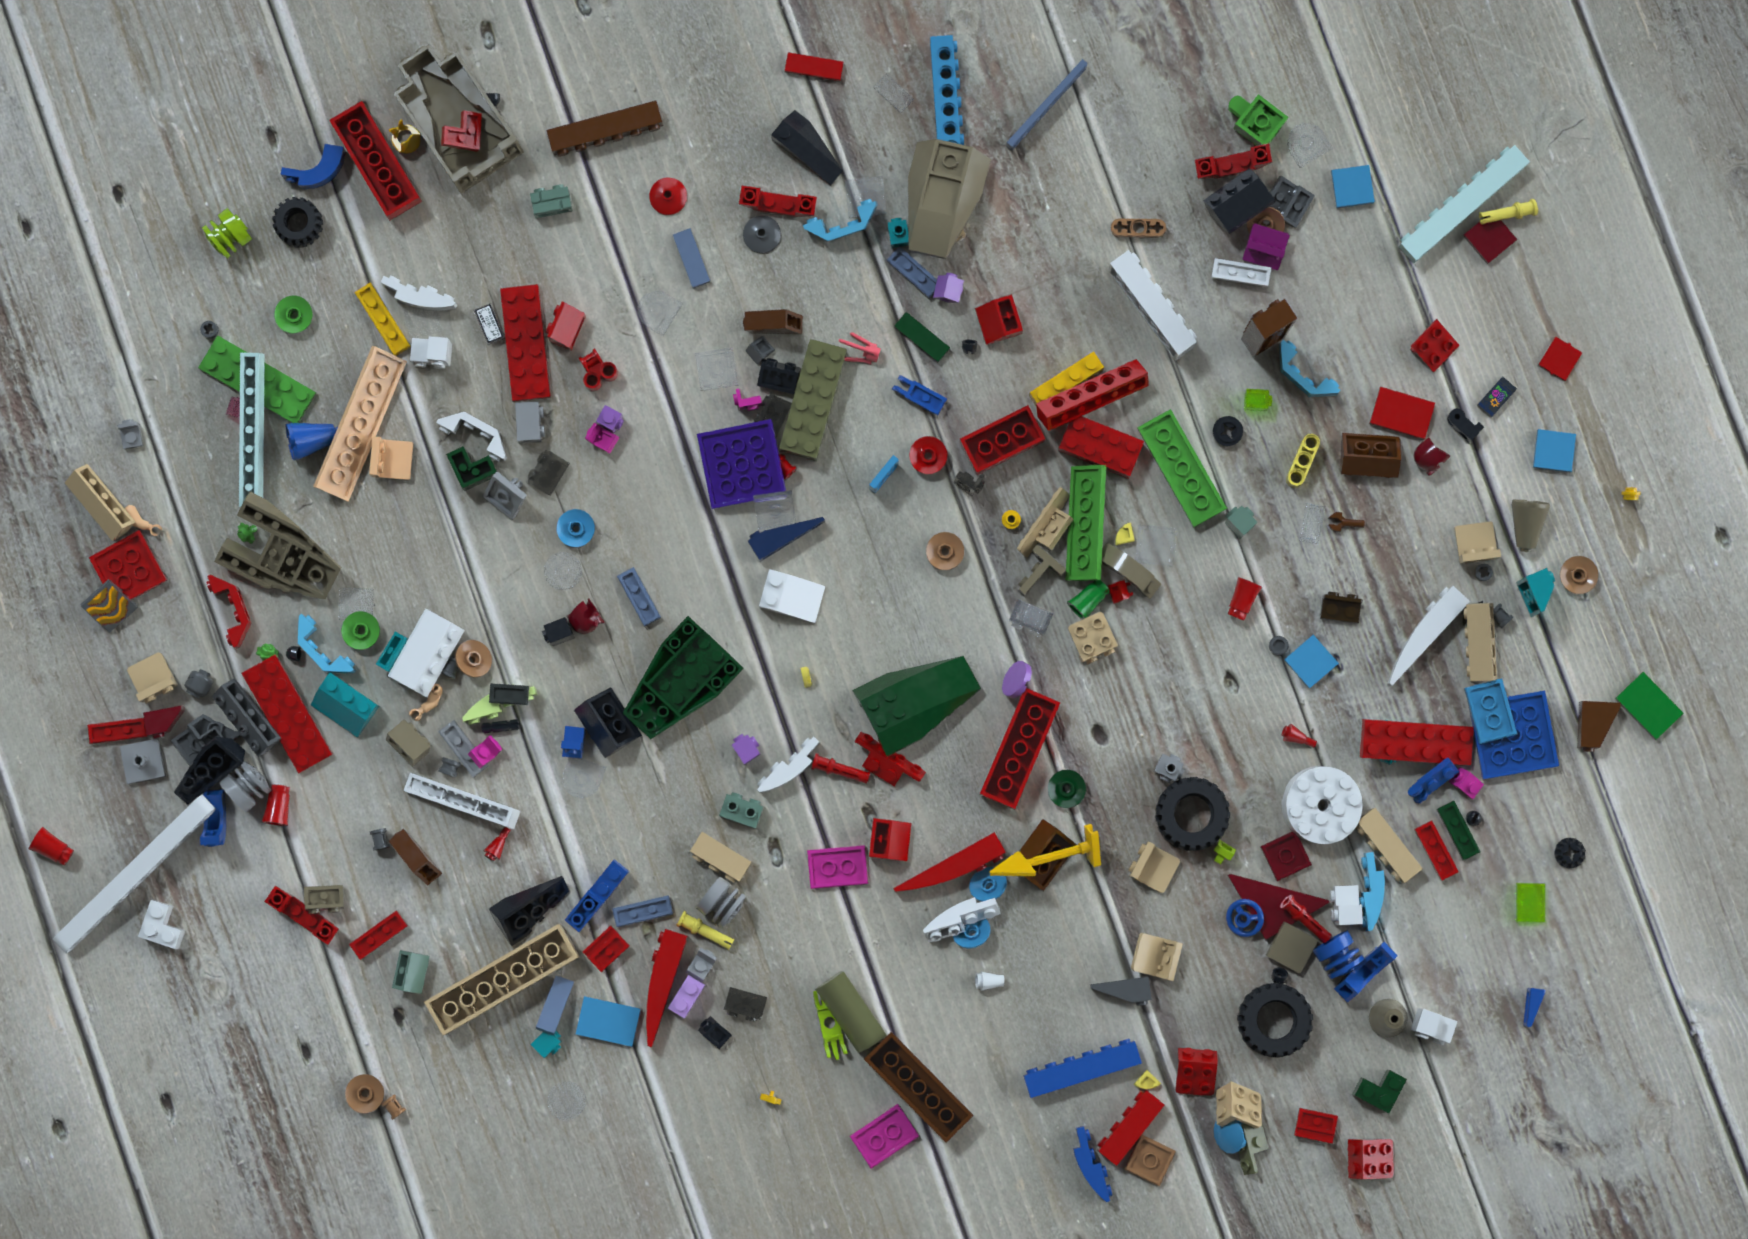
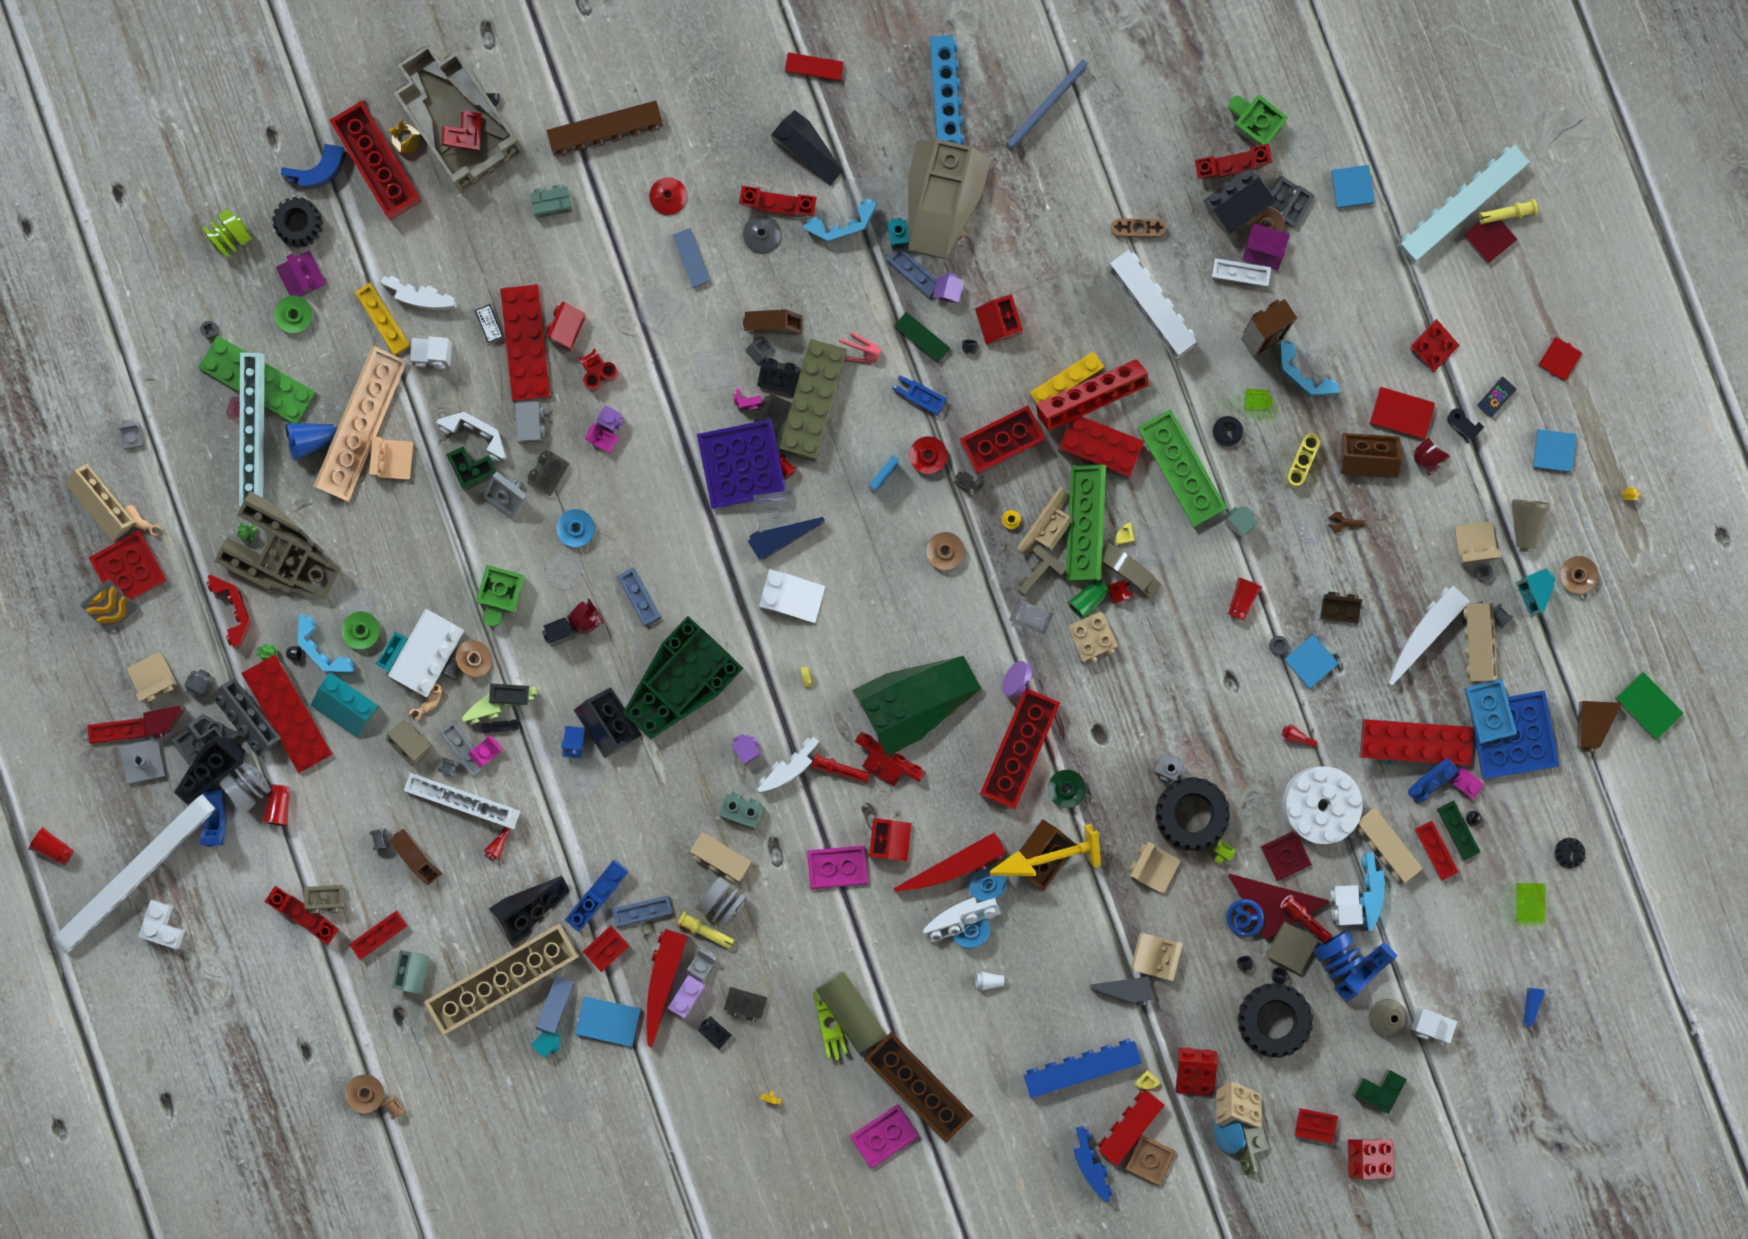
none -> magenta bracket [276,251,326,297]
none -> bright green brick [476,565,526,627]
none -> black hinge [1236,956,1253,972]

